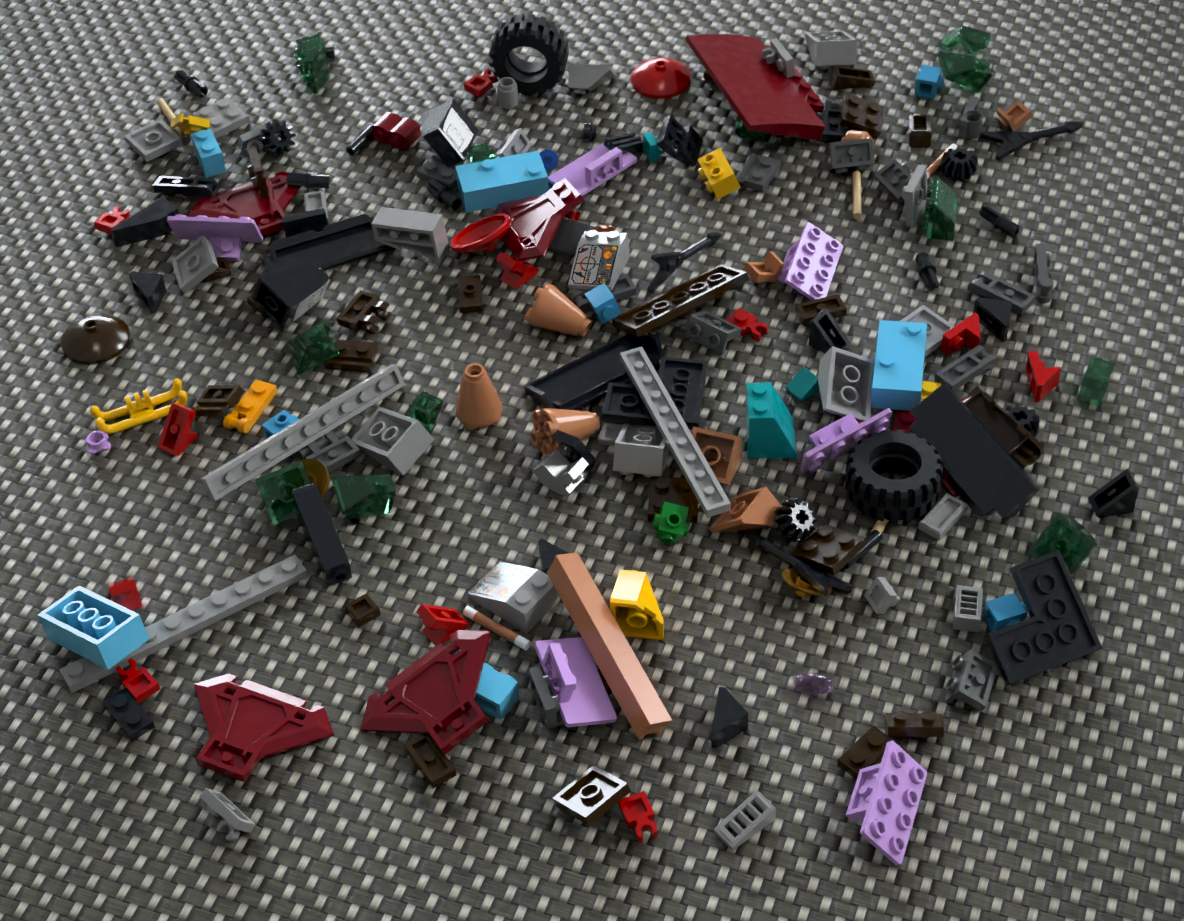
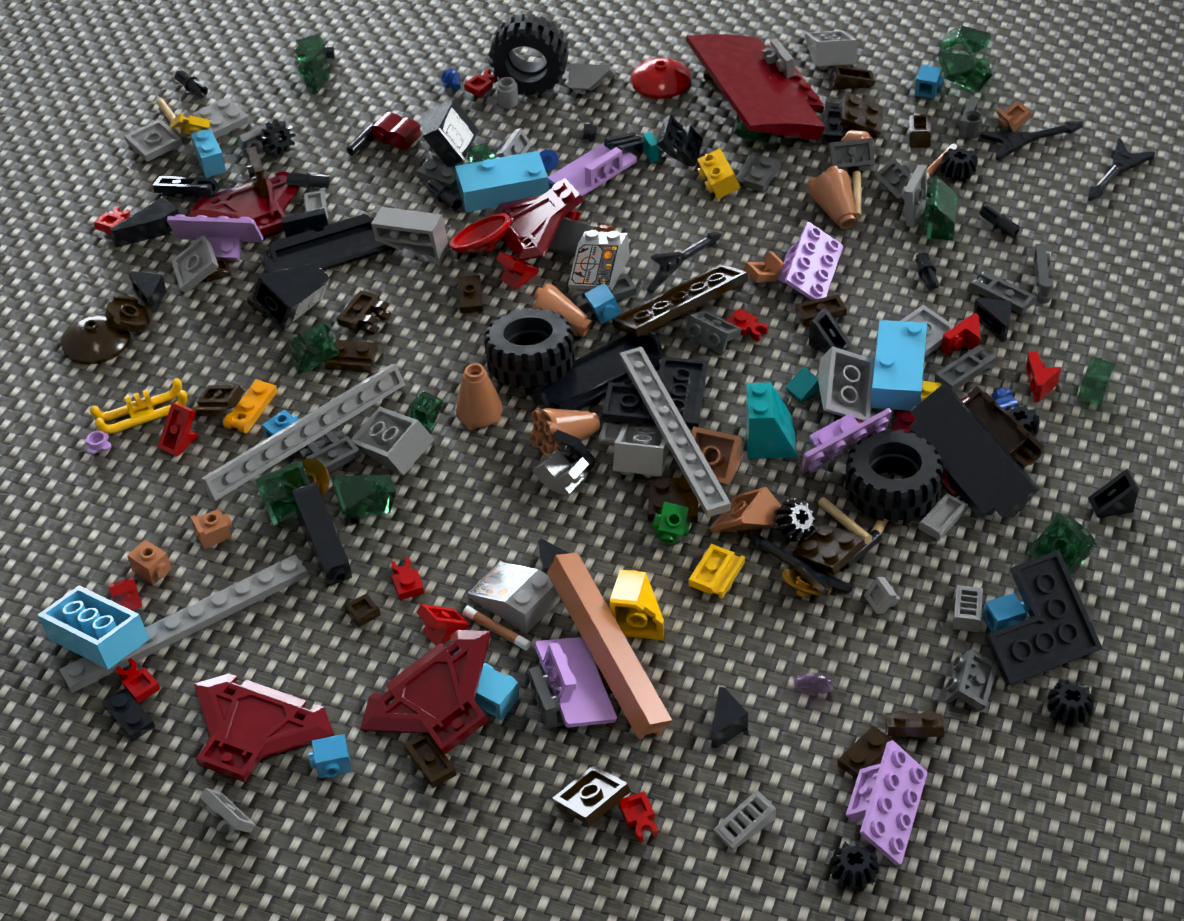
none -> dark brown plate [105,296,152,333]
none -> nougat brick [127,539,171,585]
none -> nougat brick [191,509,233,549]
none -> dark azure brick [308,734,352,779]
none -> red plate [391,557,424,601]
none -> blue plate [441,68,461,91]
none -> black tyre [484,308,575,388]
none -> yellow plate [689,544,745,599]
none -> nougat cone [807,166,856,229]
none -> tan bar [818,497,872,544]
none -> black gear [829,841,880,892]
none -> blue plate [991,388,1018,410]
none -> black gear [1047,679,1095,727]
none -> black piece [1088,138,1155,201]

